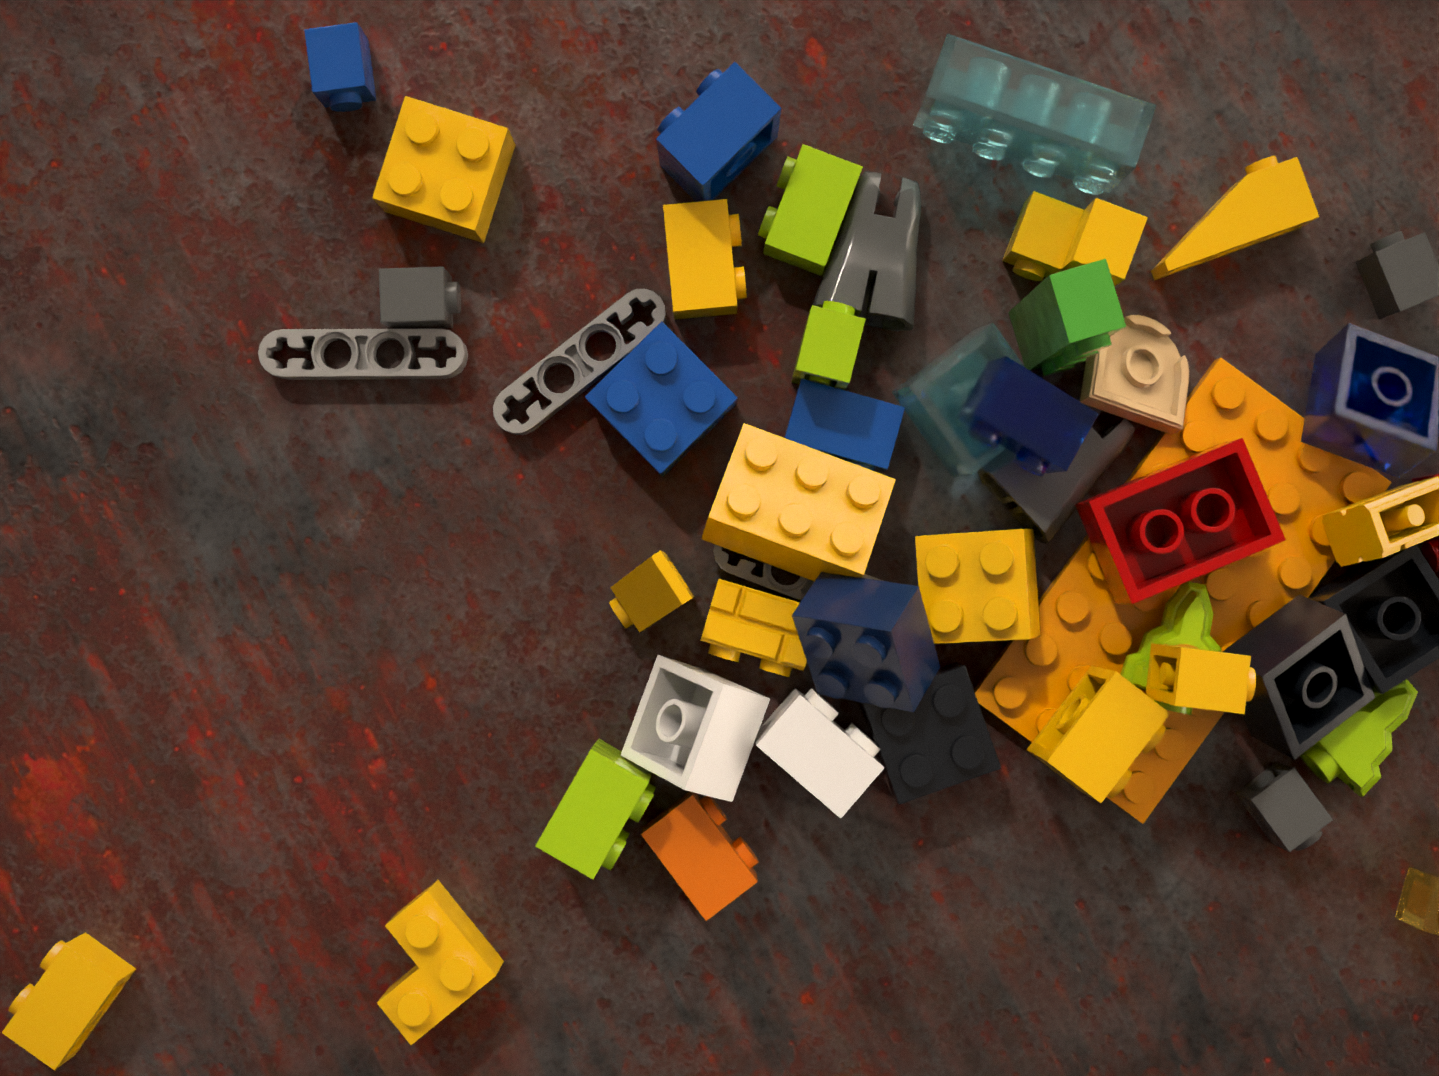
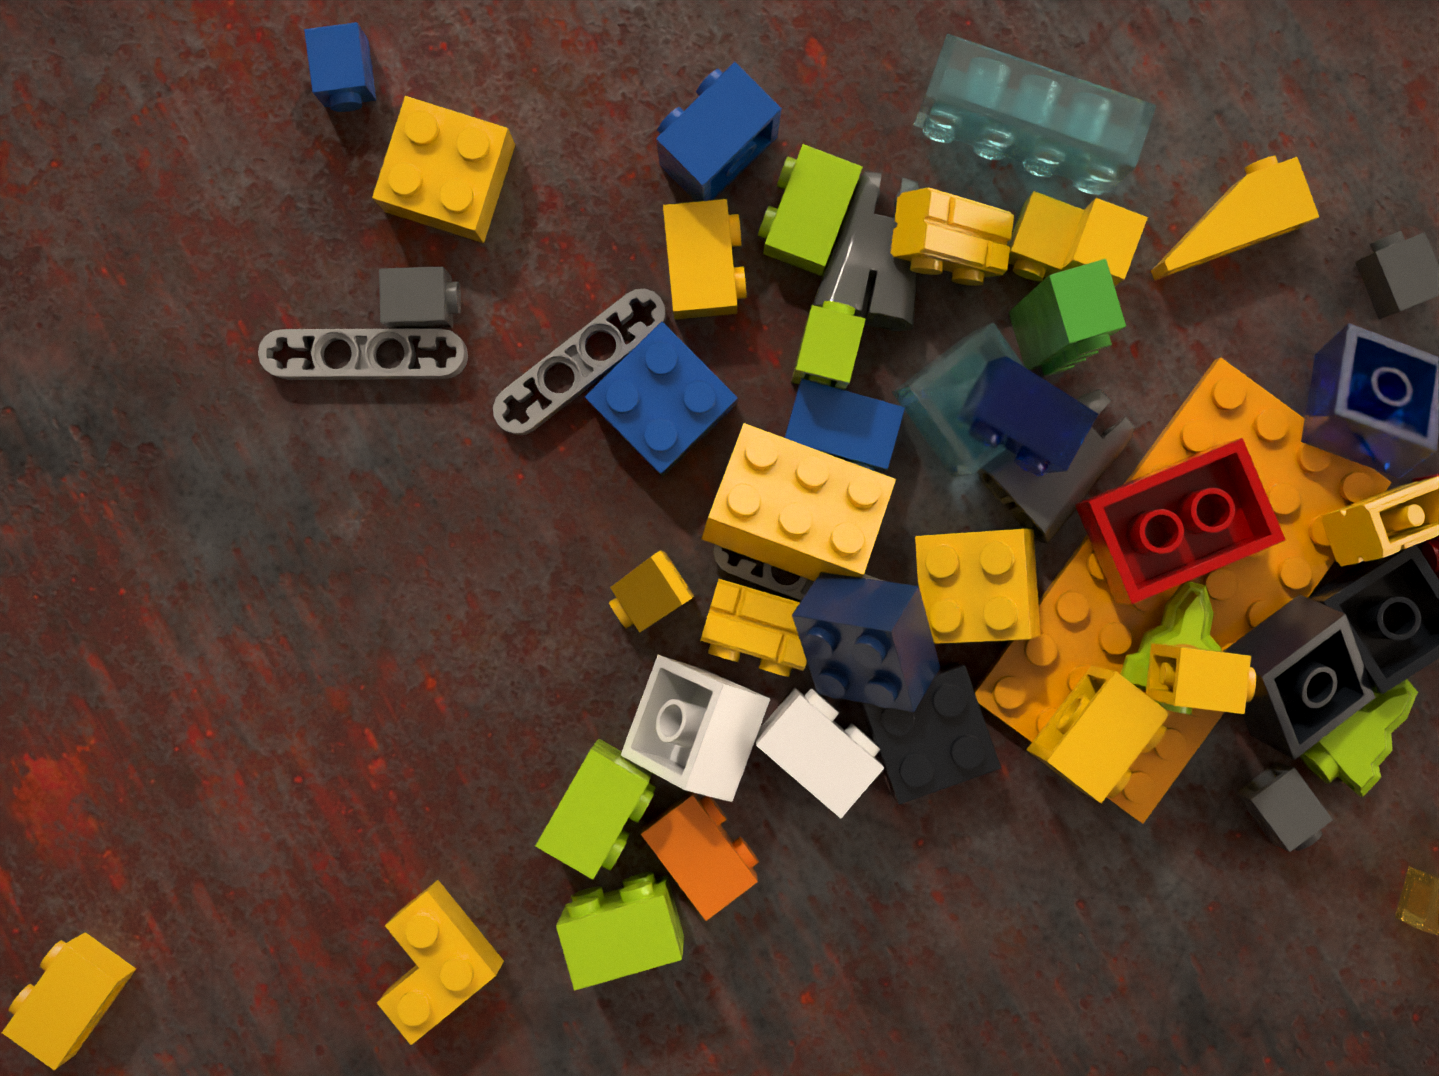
tan tile [1080,315,1189,435] -> none
none -> lime brick [556,872,684,991]
none -> yellow brick [890,187,1014,286]

